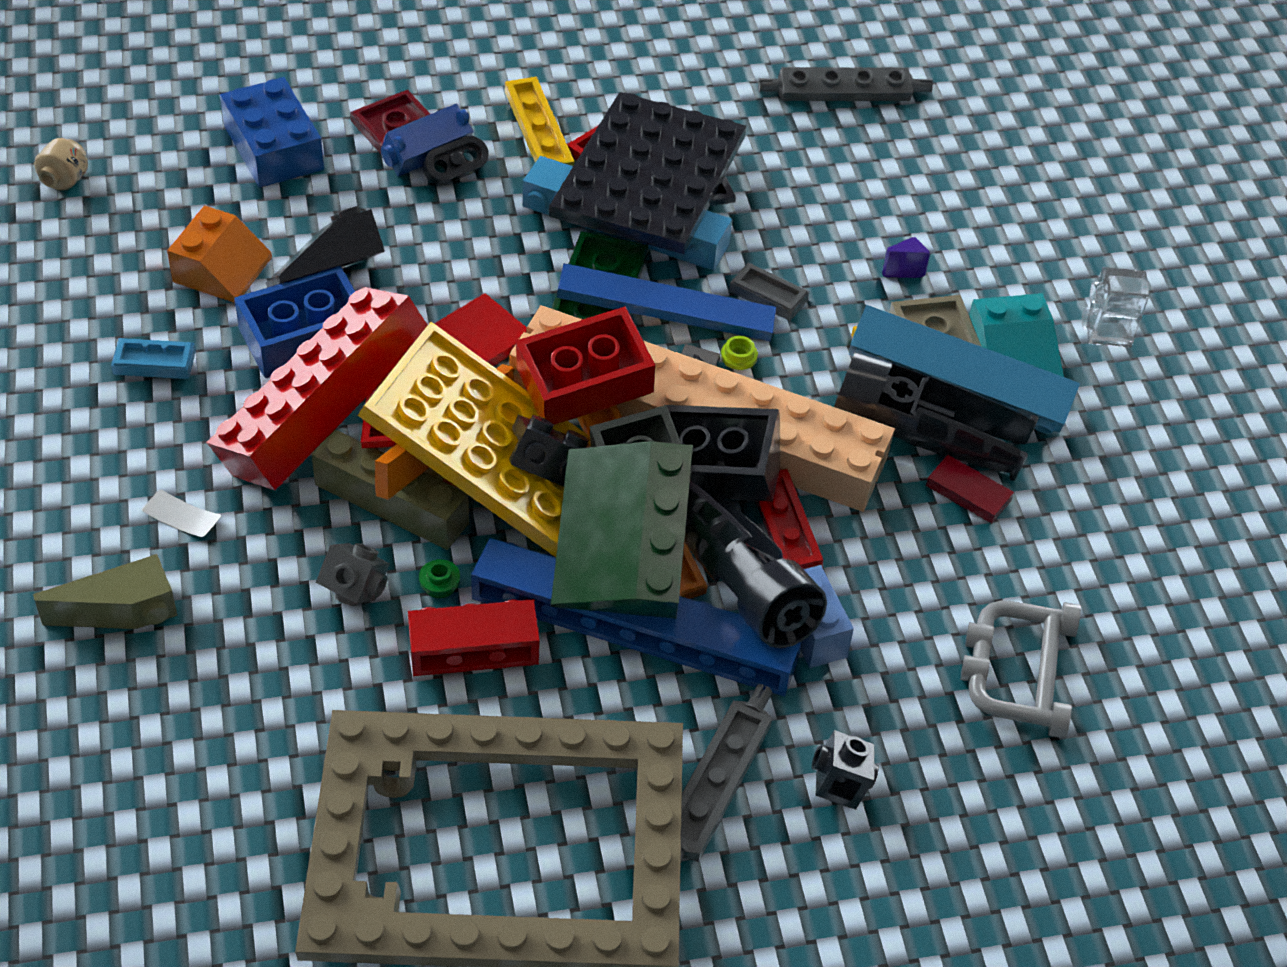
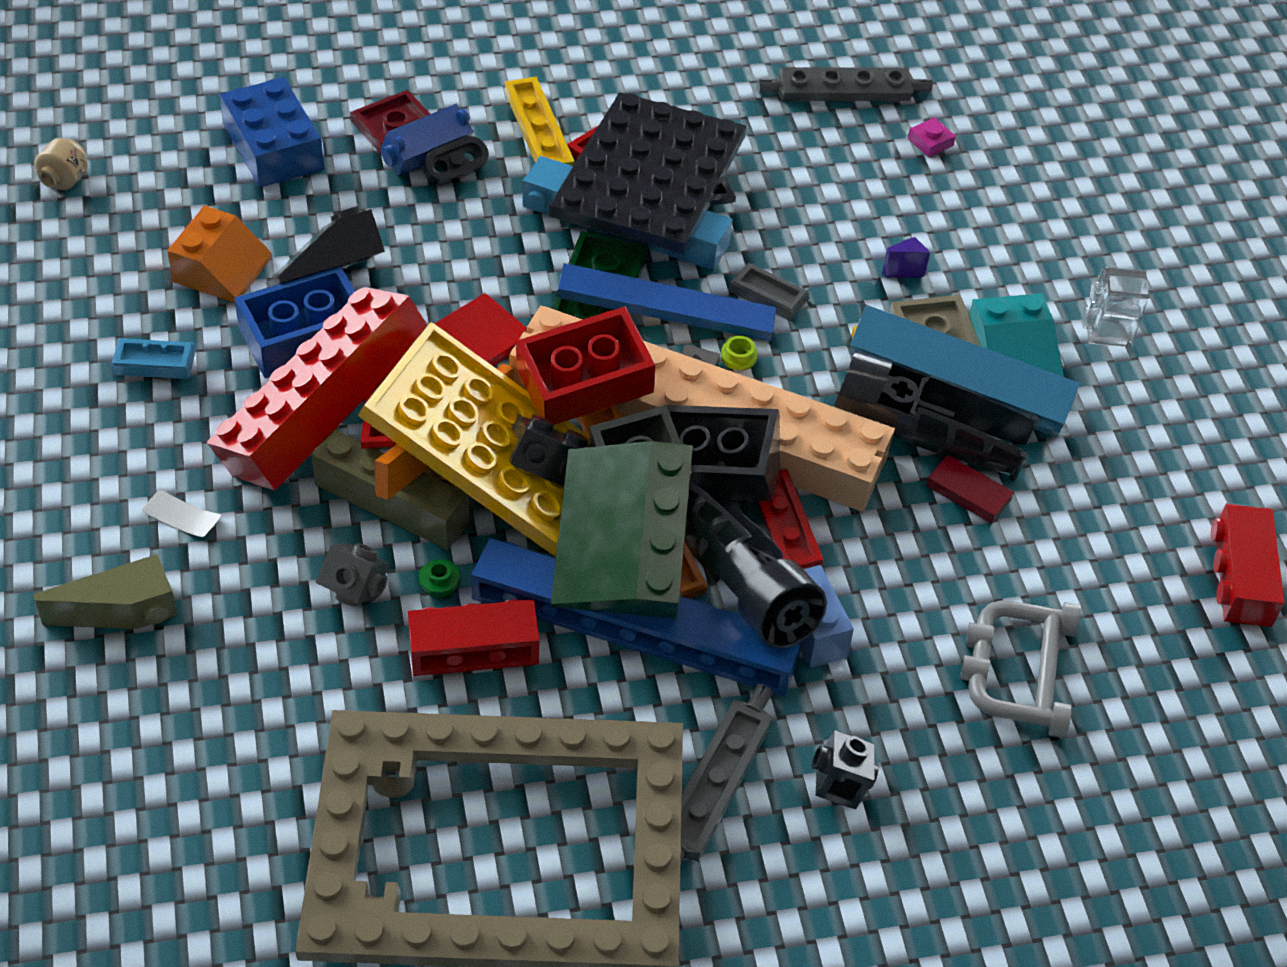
none -> dark pink plate [908,117,956,157]
none -> red brick [1211,503,1284,627]

